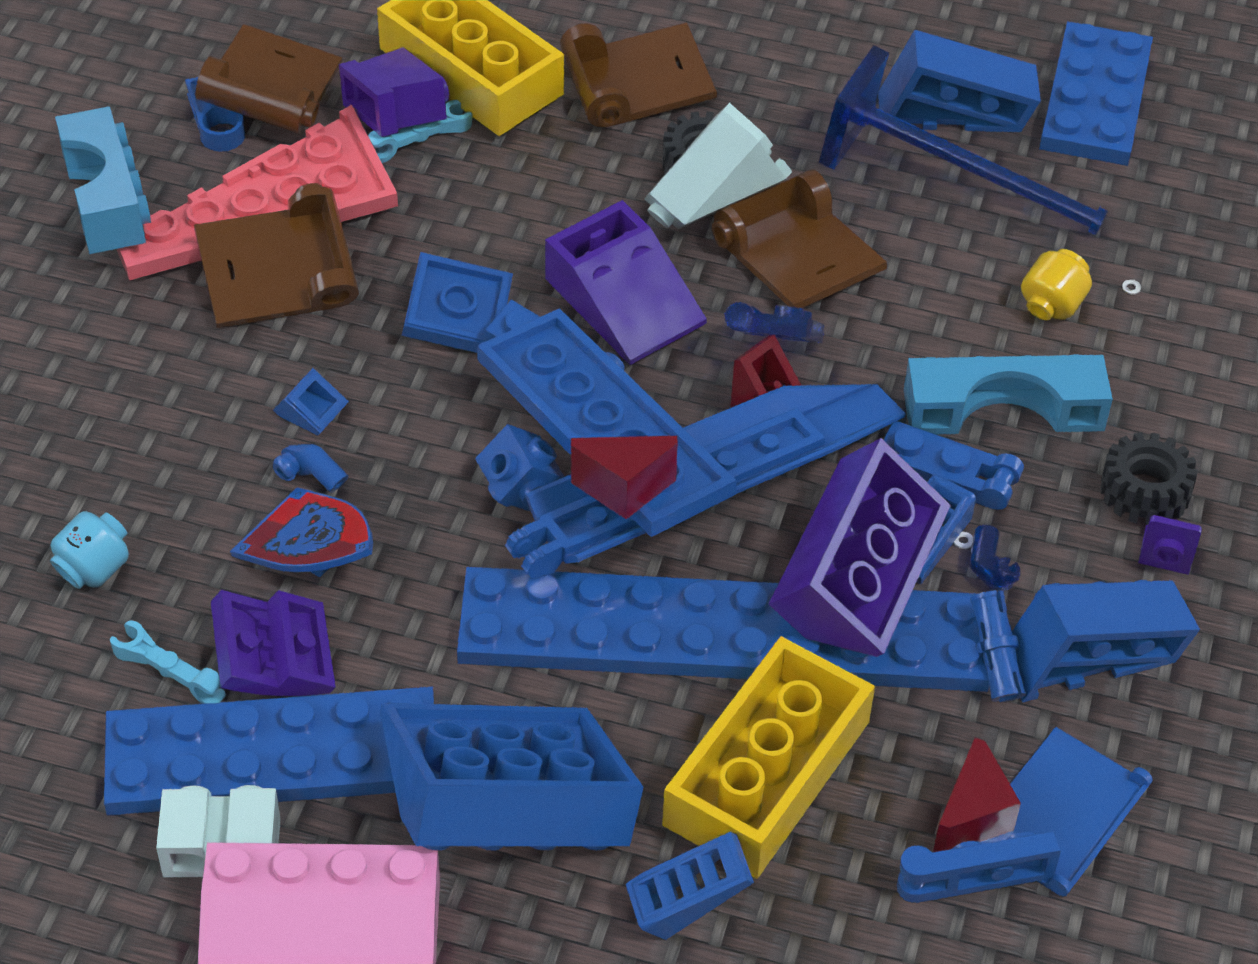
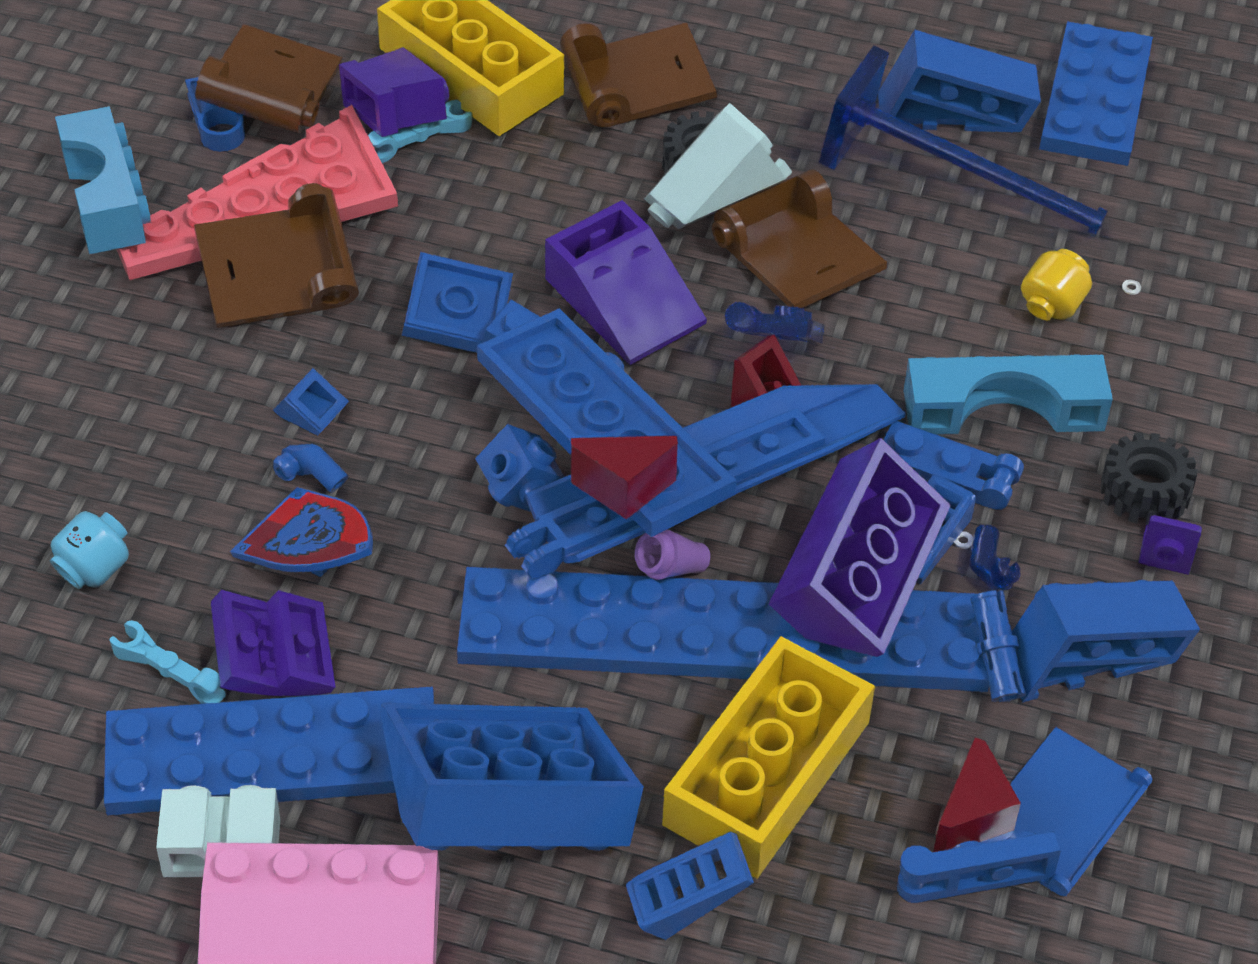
none -> medium lavender cone [635,529,710,580]

